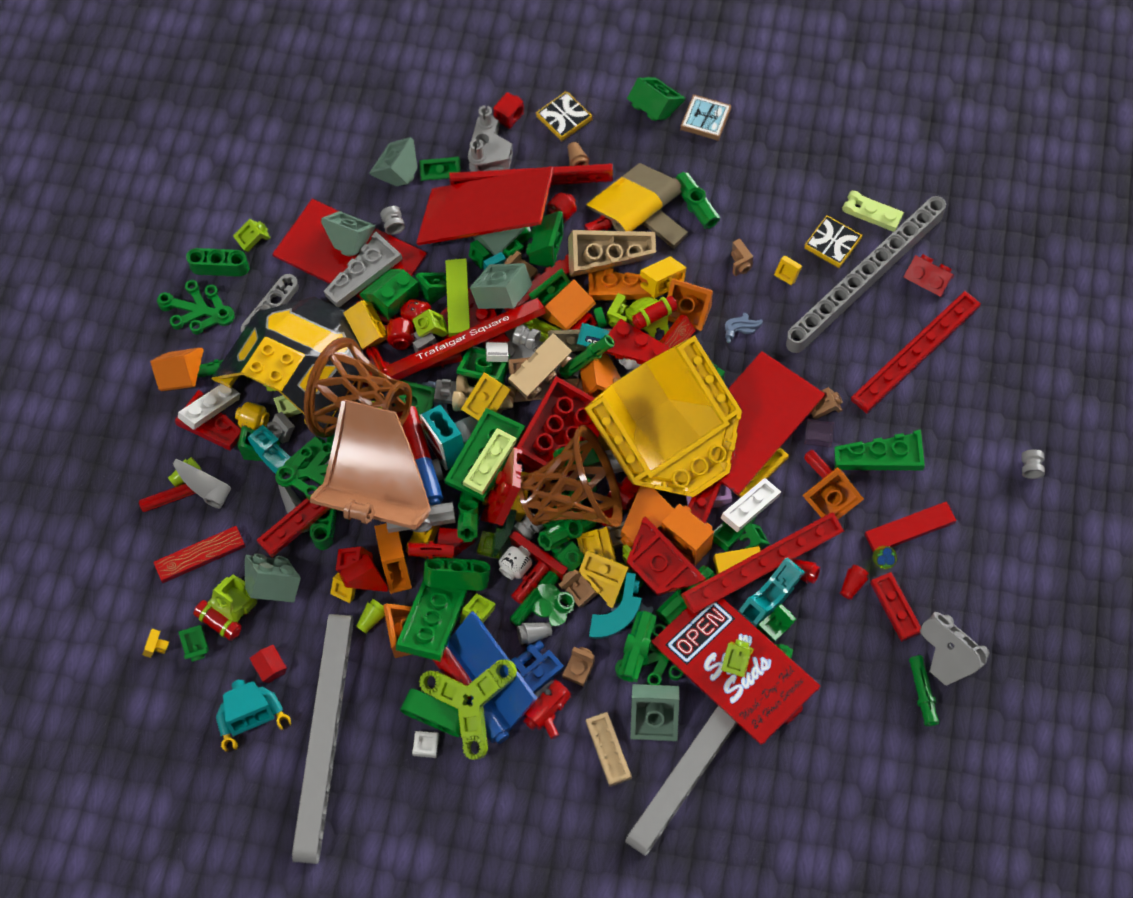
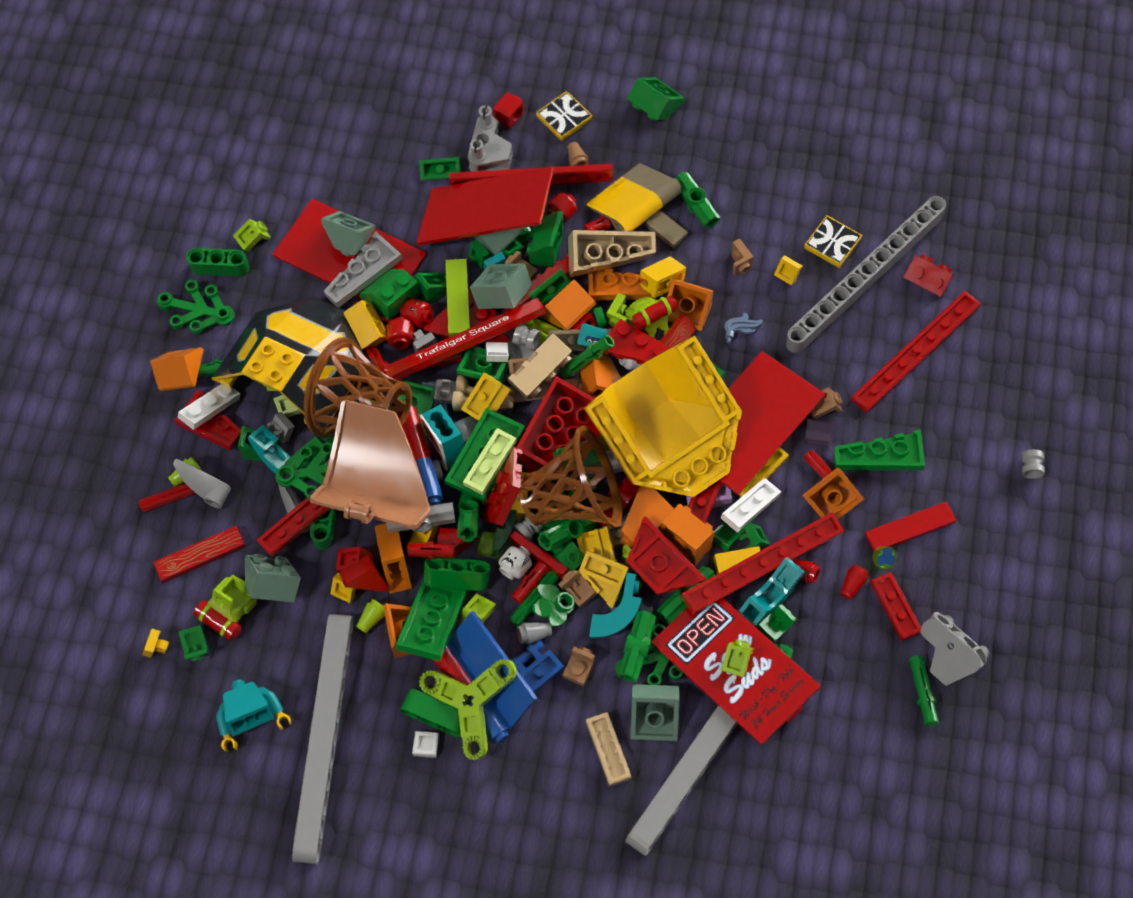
yellow head [235,402,269,430] -> none
light grey beam [241,274,299,332] -> none
red piece [249,645,287,683] -> none
sand green slope [369,137,417,187] -> none
light grey wheel [380,206,405,235] -> none
lime bracket [413,309,449,338] -> none
red piece [523,680,571,739] -> none
tile [681,95,731,141] -> none
yellowish green plate [842,191,904,232] -> none

